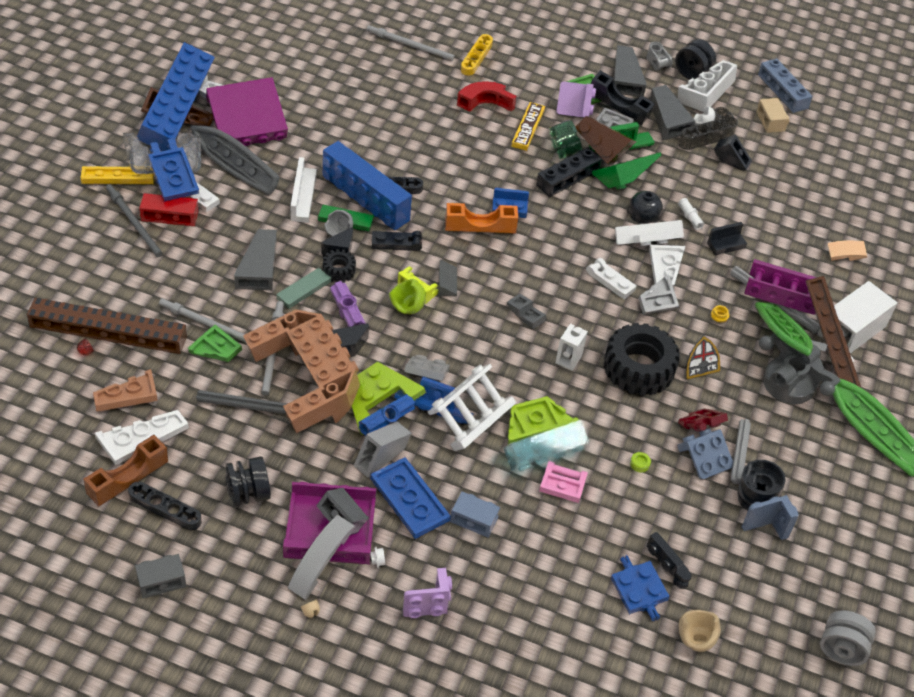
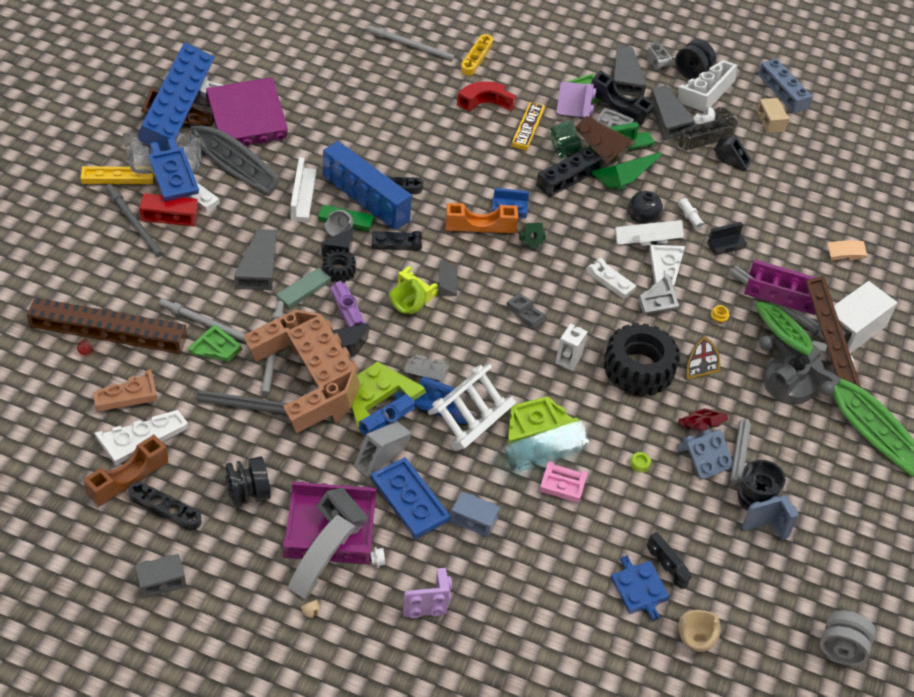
none -> dark green brick [519,223,546,248]

